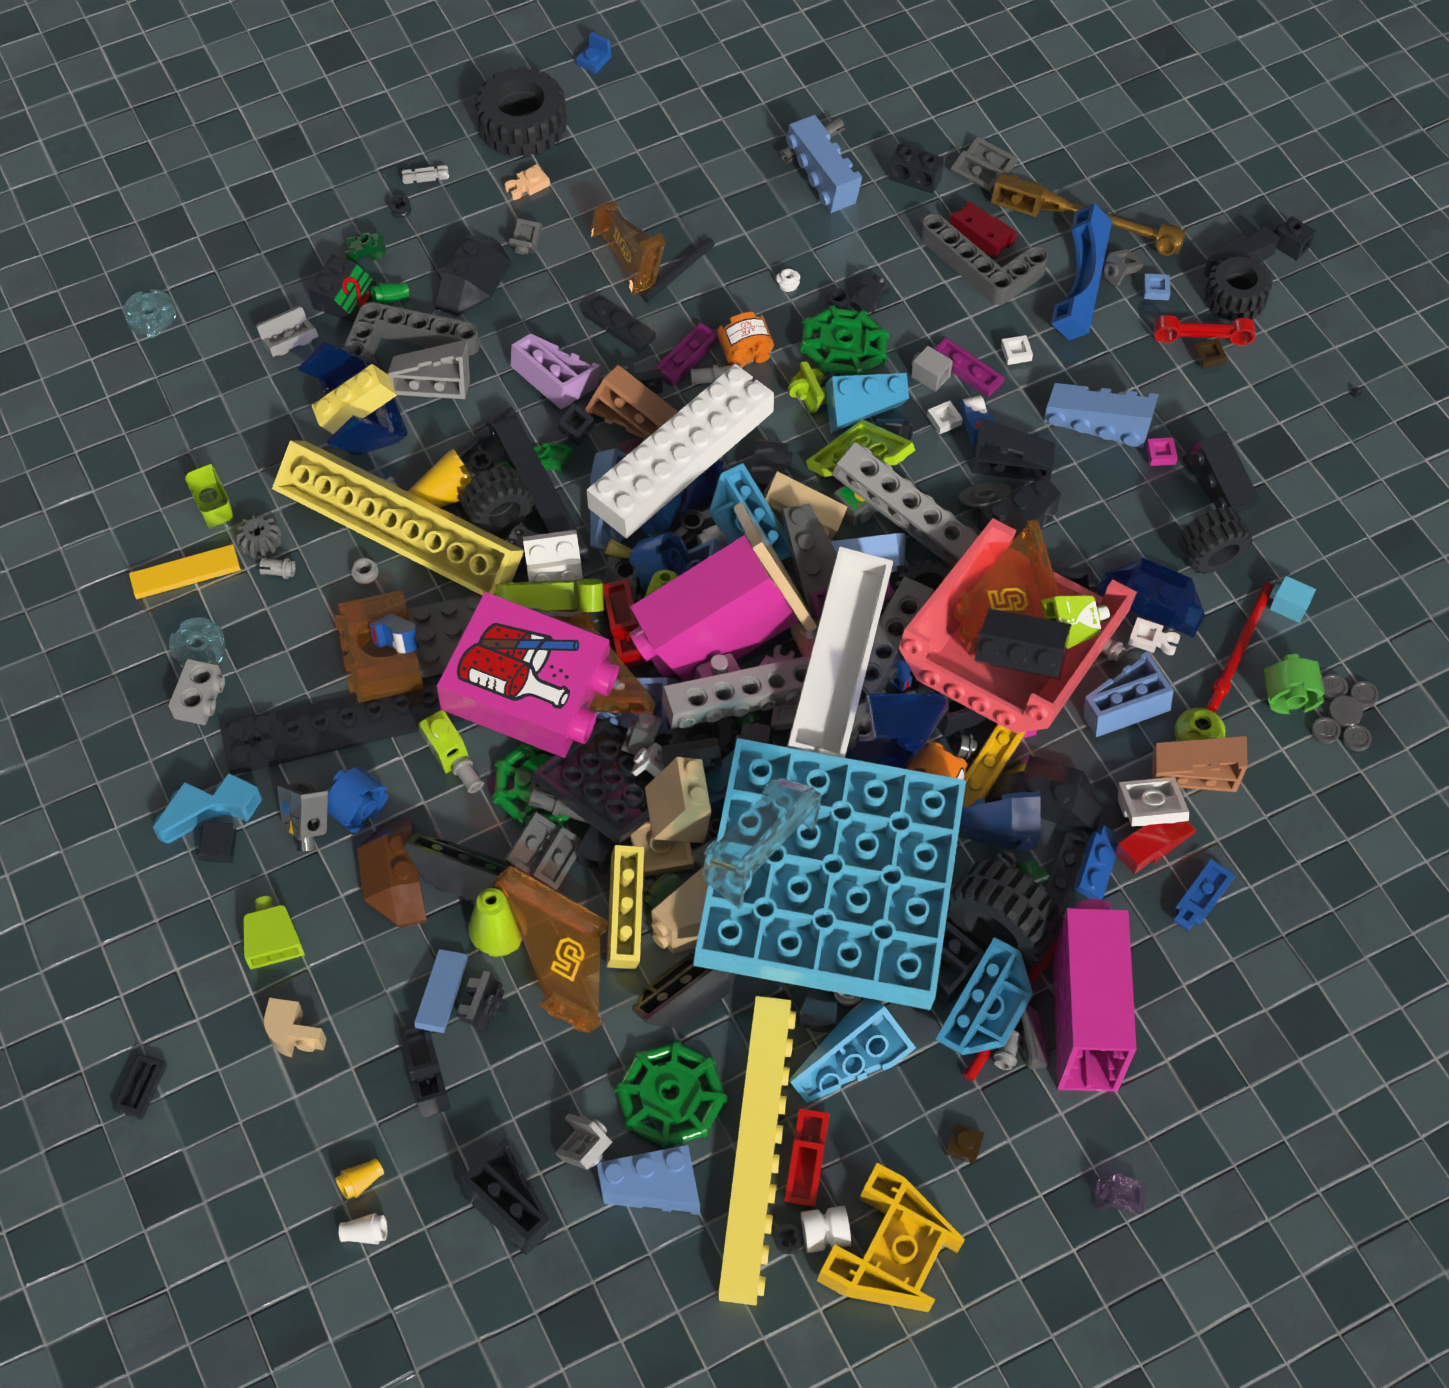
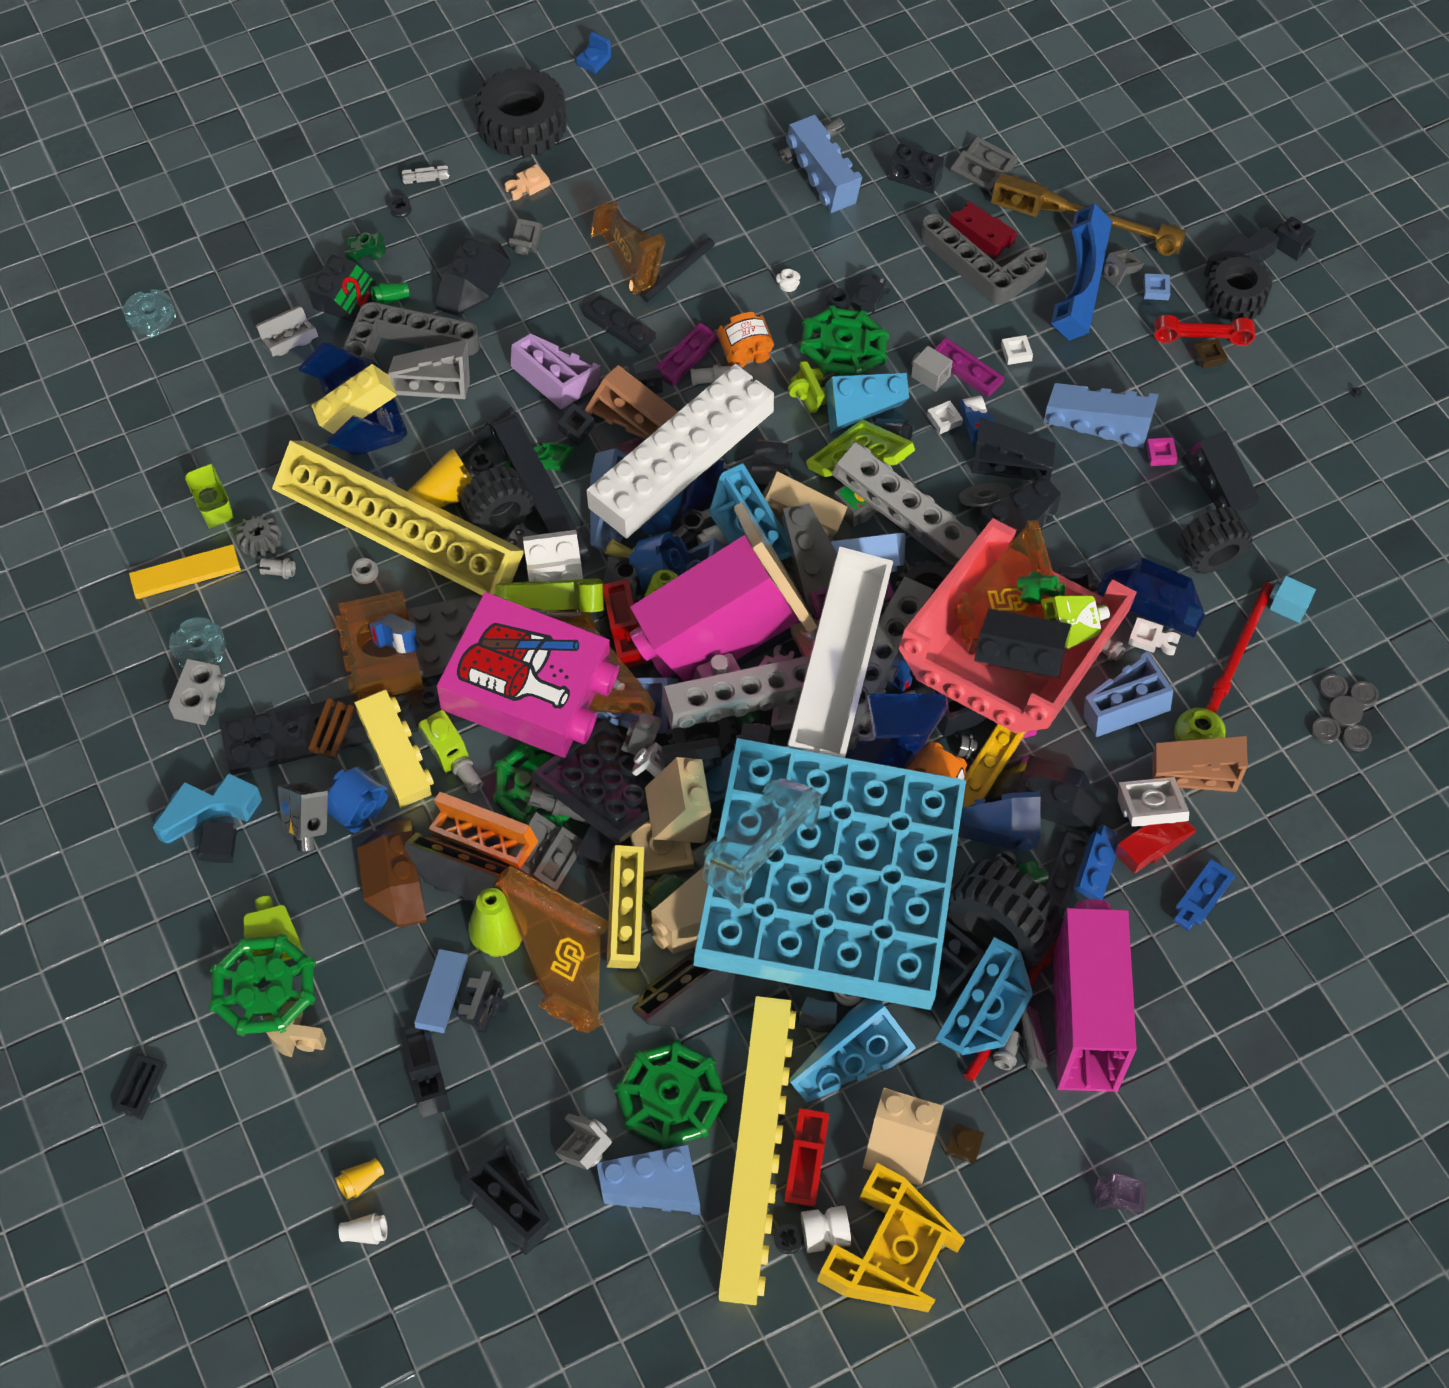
bright green brick [1263,654,1324,714] -> none
none -> green plate [208,934,316,1037]
none -> reddish brown tile [308,698,355,760]
none -> light yellow brick [355,690,434,808]
none -> orange fence [428,792,539,868]
none -> tan slope [863,1088,944,1187]
none -> green plate [1017,572,1066,605]

